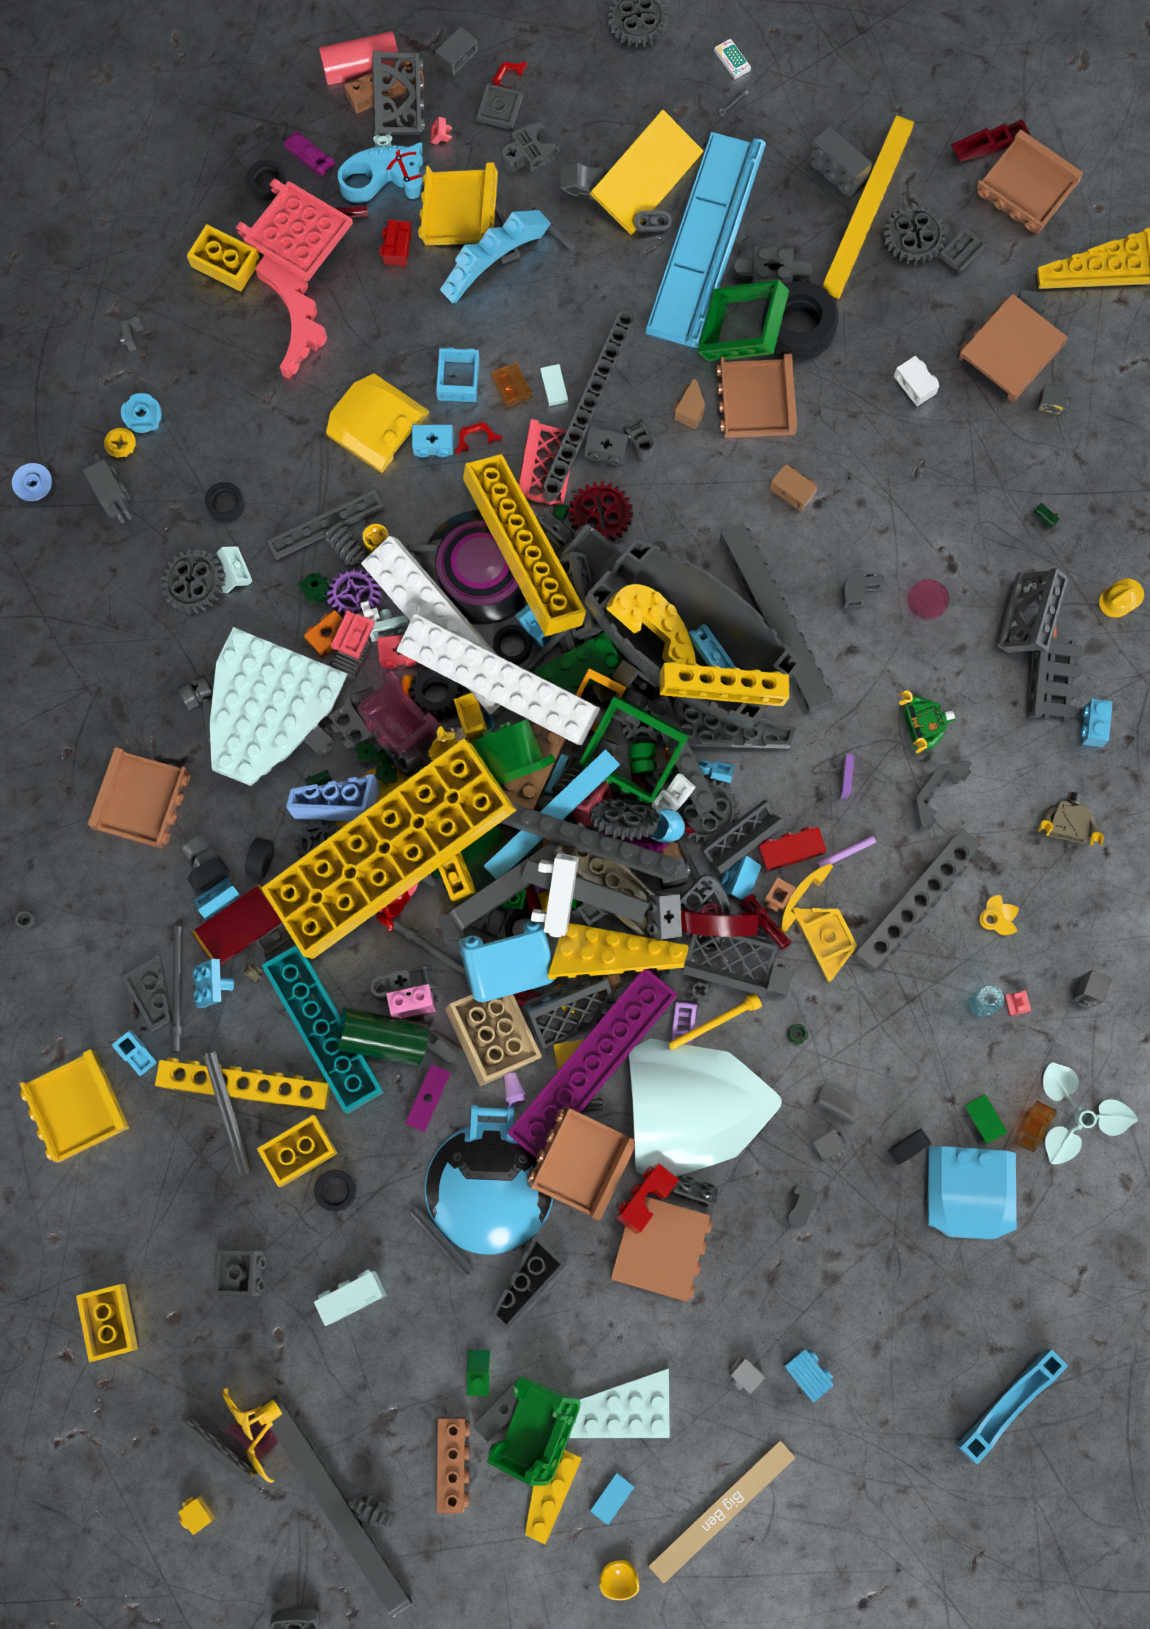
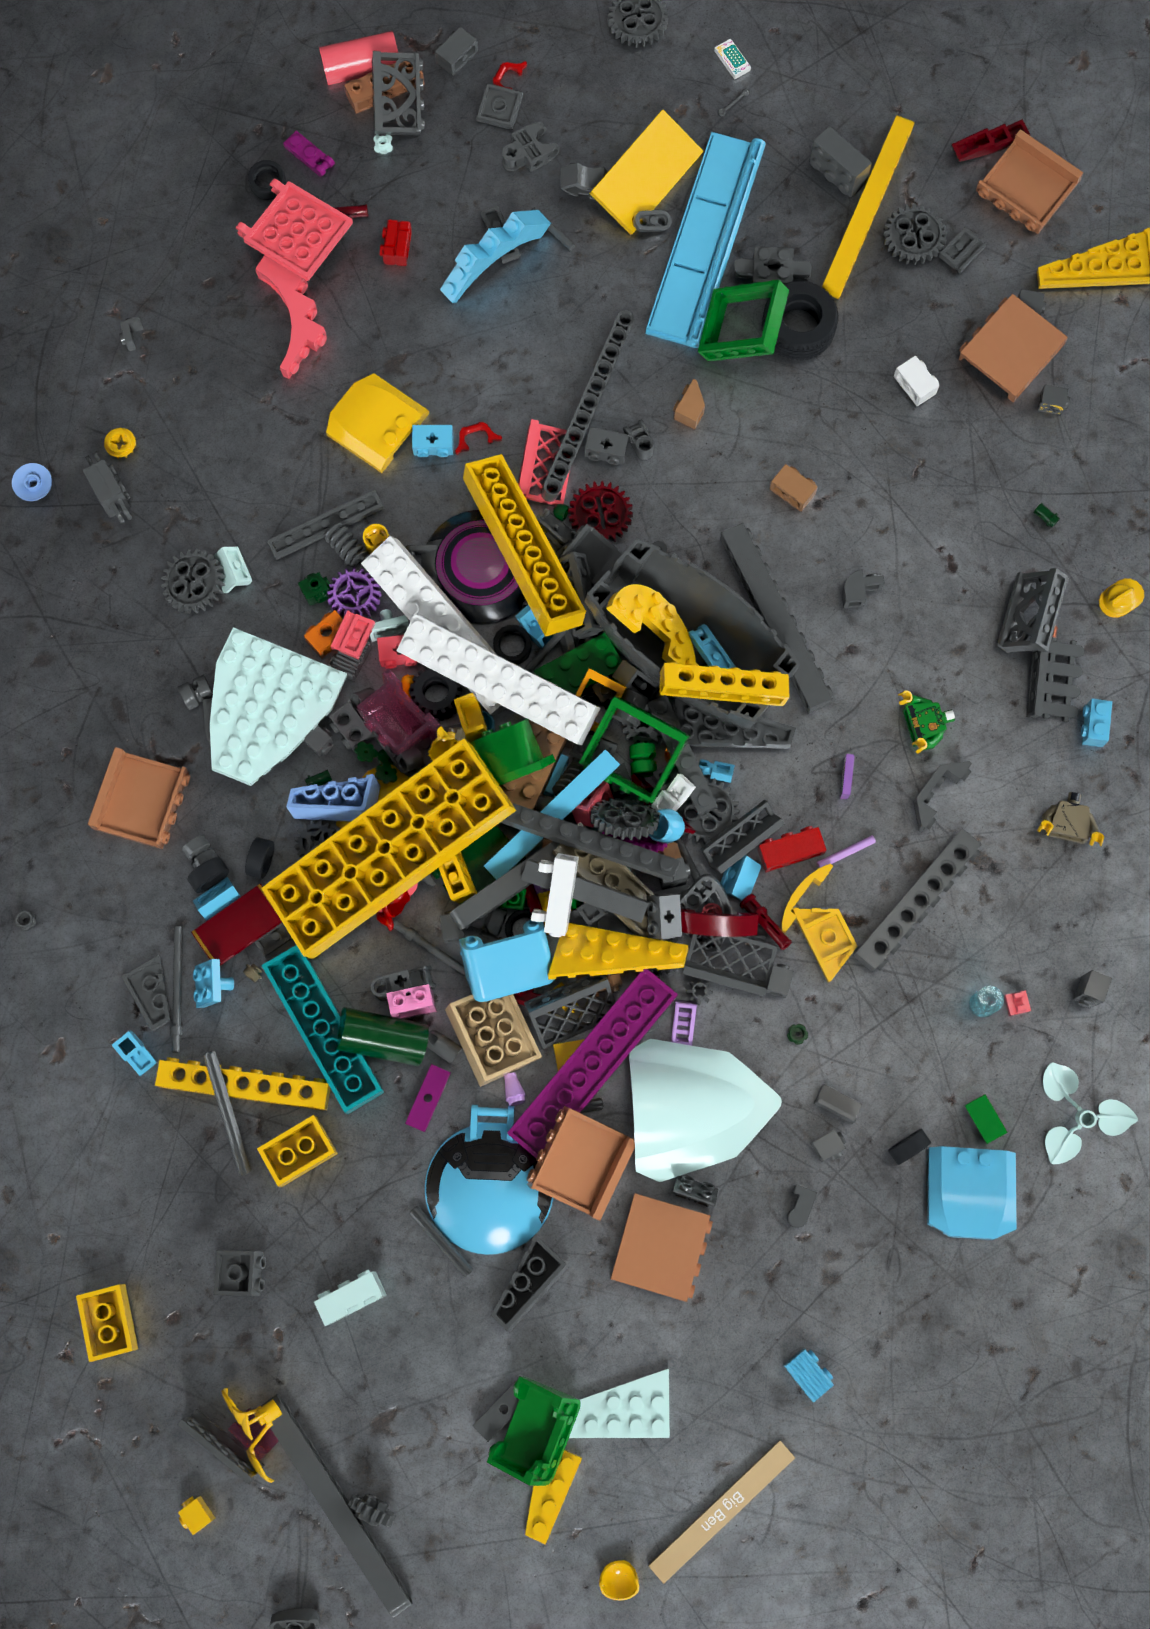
yellow panel [19,1049,129,1163] -> none
medium azure plate [121,393,162,433] -> none
yellow brick [187,224,261,292] -> none
black tyre [205,482,245,522] -> none
black tyre [314,1170,357,1212] -> none
medium azure animal [338,142,423,203] -> none
white plate [357,601,381,622] -> none
yellow panel [418,162,498,246] -> none
coral tile [430,117,452,145] -> none
medium azure window [436,347,480,402] -> none
nougat brick [437,1417,470,1513] -> none
green slope [466,1350,491,1396] -> none
clear orange plate [491,362,533,409] -> none
light aqua tile [540,364,568,406] -> none
medium azure tile [590,1473,634,1525] -> none
red arch [615,1163,679,1234] -> none
yellow piece [669,993,762,1049] -> none
nougat panel [716,354,797,438] -> none
light grey brick [730,1358,765,1394] -> none
nougat brick [764,877,796,912] -> none
clear pink tile [908,579,950,619] -> none
medium azure arch [956,1348,1068,1464] -> none
yellow plate [979,895,1019,936] -> none
clear orange brick [1014,1100,1057,1153] -> none

